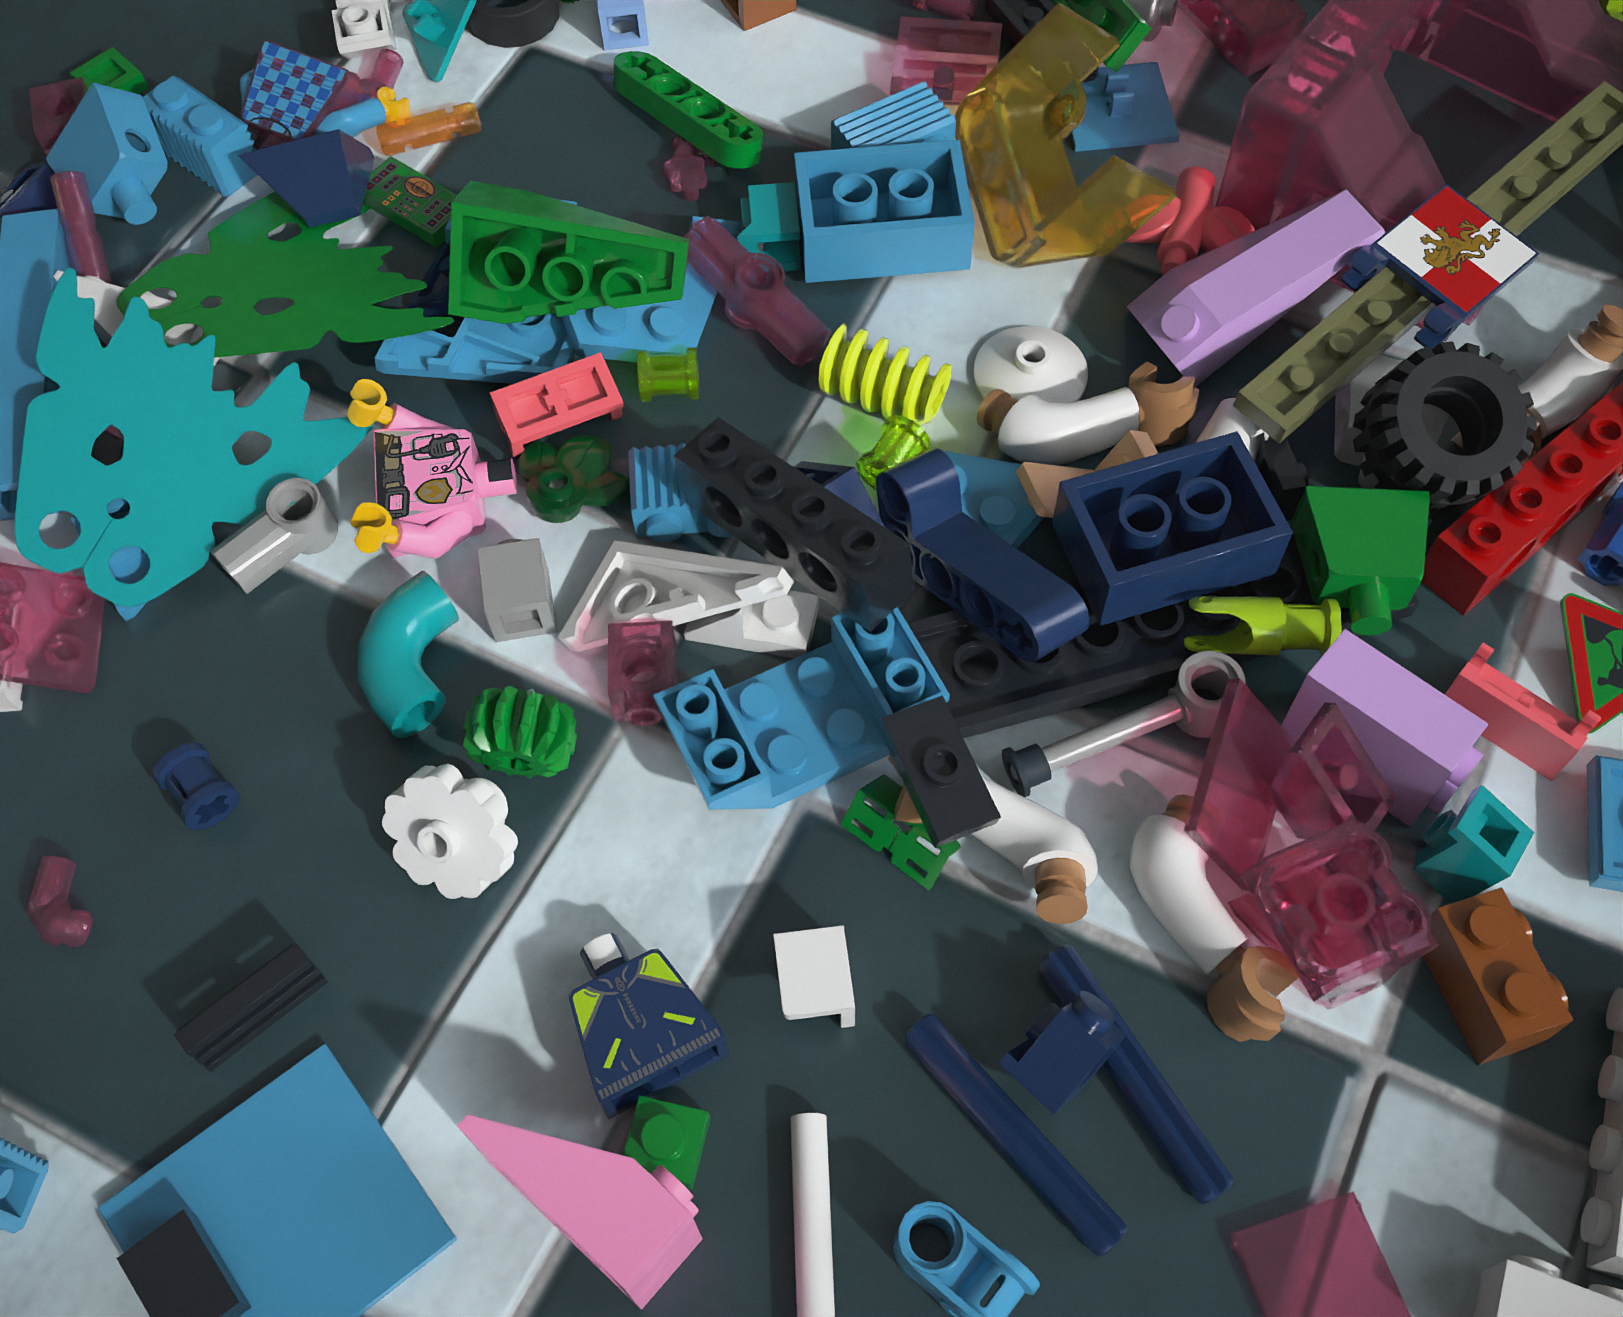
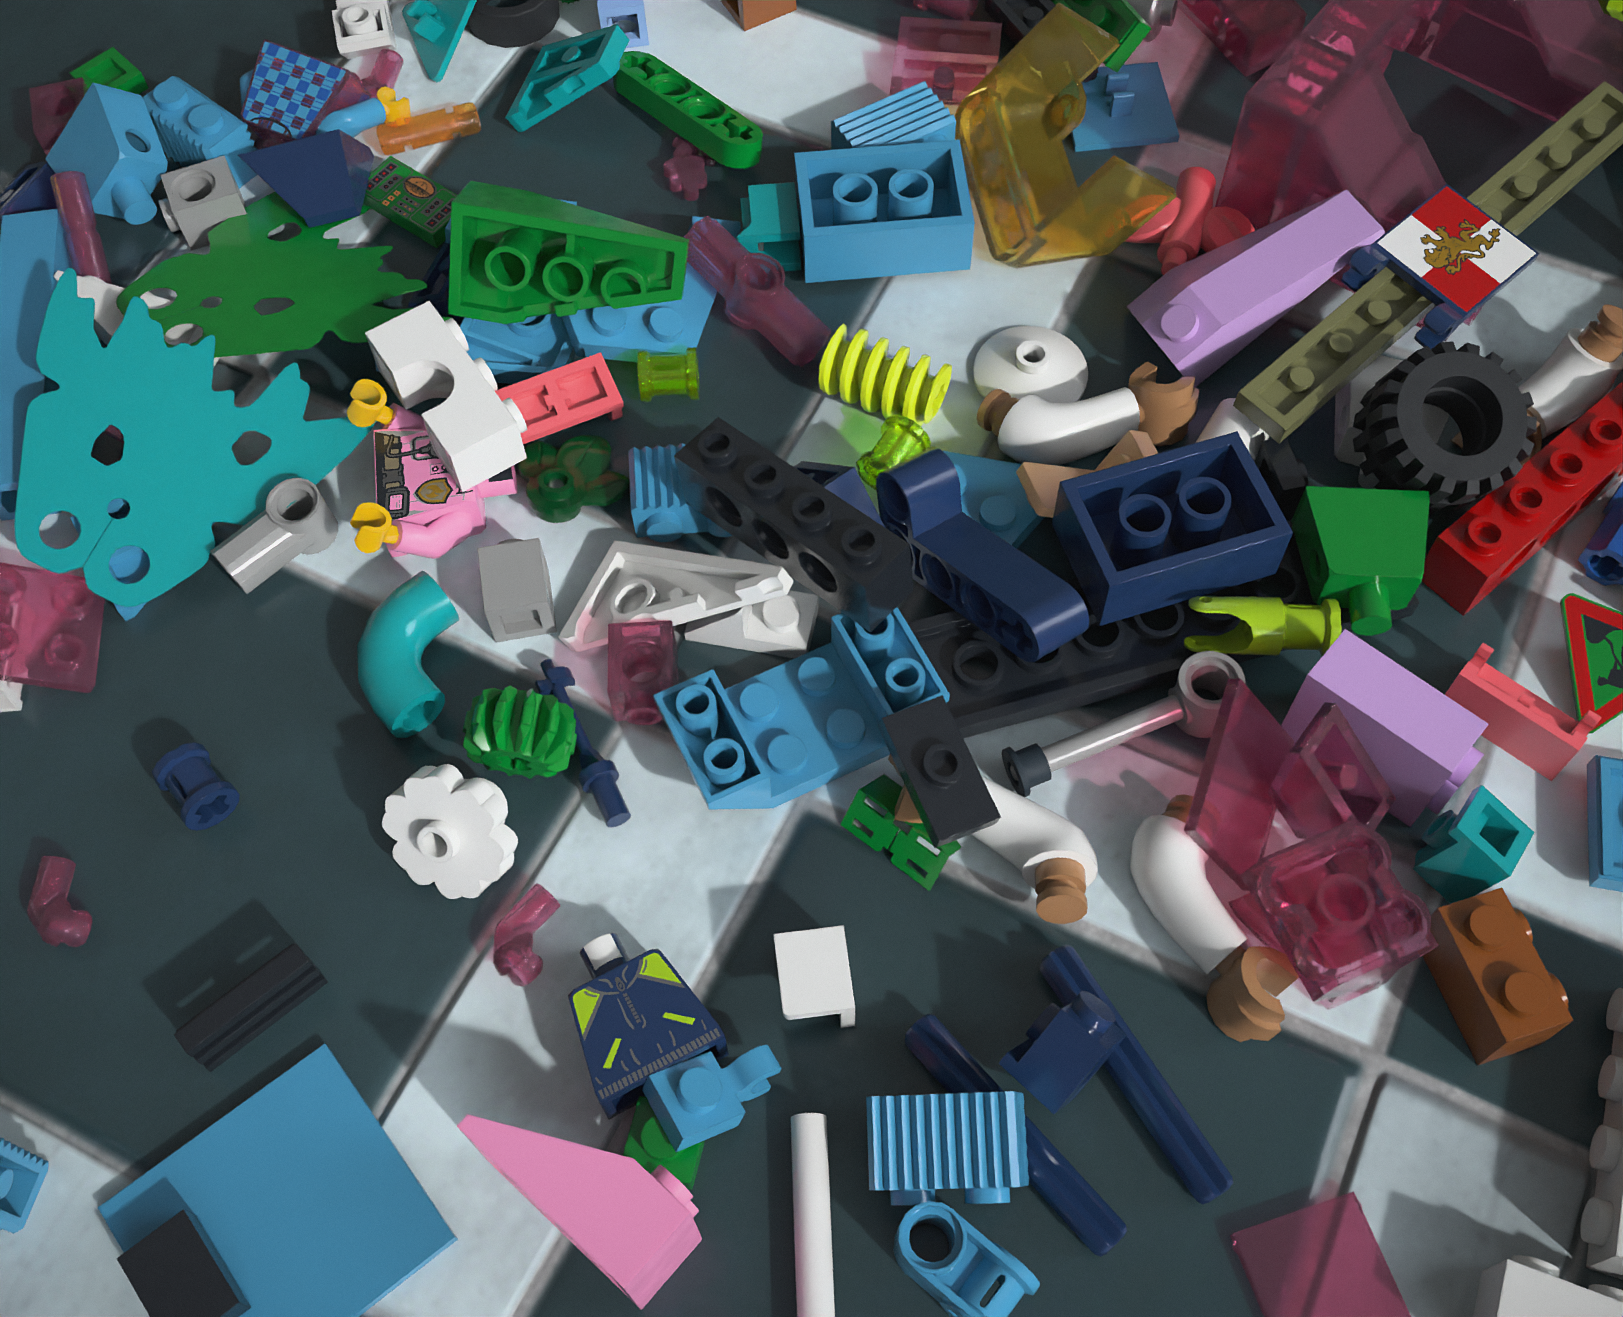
none -> light grey brick [158,155,247,250]
none -> white arch [365,301,527,492]
none -> clear pink arm [493,883,560,986]
none -> teal wing [505,24,630,133]
none -> dark blue piece [535,659,631,827]
none -> dark azure plate [642,1045,782,1152]
none -> dark azure brick [866,1091,1029,1205]

